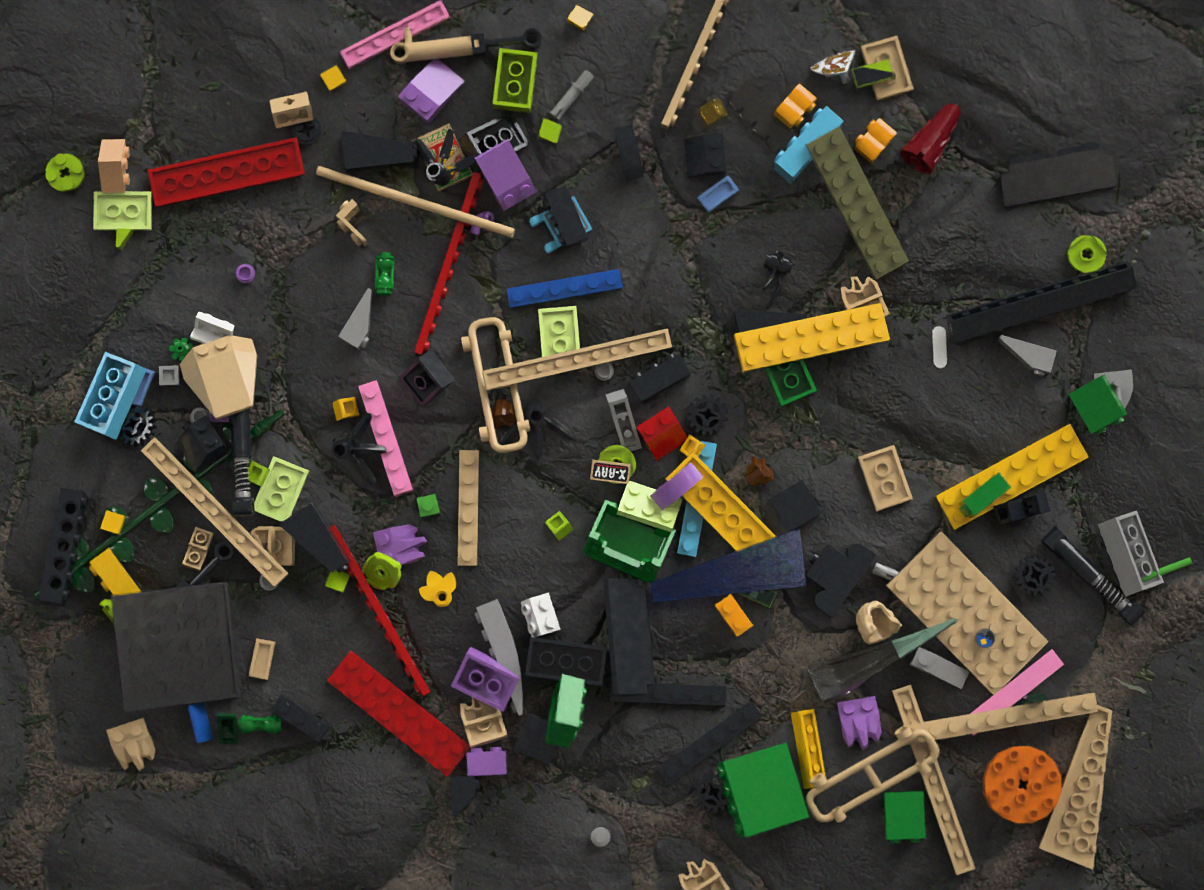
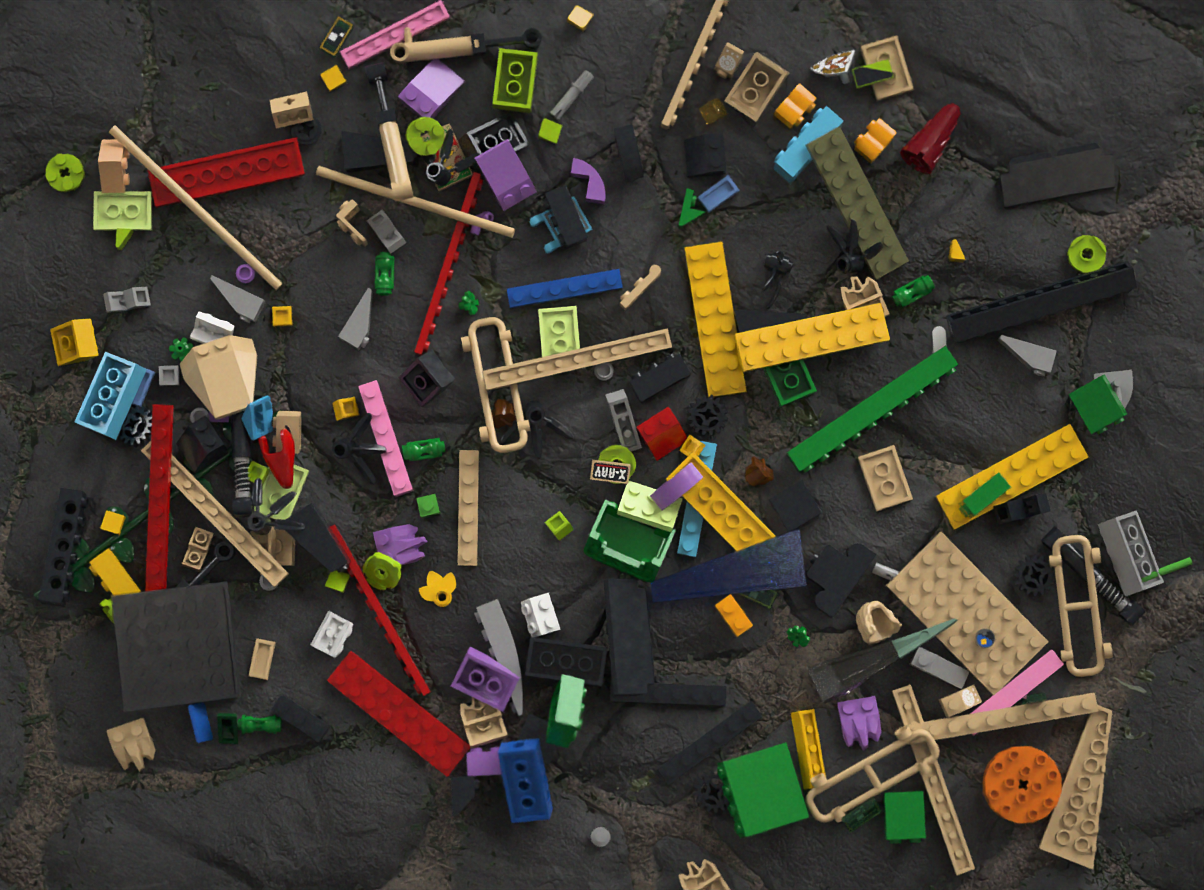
none -> yellow slope [50,319,99,366]
none -> light grey slope [103,287,151,312]
none -> tan piece [109,126,283,290]
none -> red plate [145,404,174,591]
none -> light grey slope [210,275,265,323]
none -> dark azure slope [242,396,273,440]
none -> black plant [247,478,305,535]
none -> red animal [258,429,295,489]
none -> yellow tile [272,306,292,327]
none -> tan brick [273,411,301,454]
none -> white bracket [310,611,353,658]
none -> tile [319,16,355,58]
none -> tan piece [365,62,414,202]
none -> light grey slope [367,210,406,253]
none -> green piece [402,438,446,462]
none -> lime plate [406,117,445,155]
none -> green plant [458,291,479,315]
none -> blue brick [498,739,553,823]
none -> medium lavender brick [571,158,605,204]
none -> tan plate [620,265,661,310]
none -> green slope [678,189,705,229]
none -> yellow plate [684,242,746,398]
none -> tan slope [715,42,744,79]
none -> tan slope [725,52,789,122]
none -> green brick [786,345,958,473]
none -> green plant [786,626,810,647]
none -> black plant [827,219,883,274]
none -> clear green tile [841,797,882,833]
none -> green piece [892,275,935,308]
none -> tan slope [939,684,982,718]
none -> yellow slope [949,239,965,262]
none -> tan bar [1049,535,1113,677]

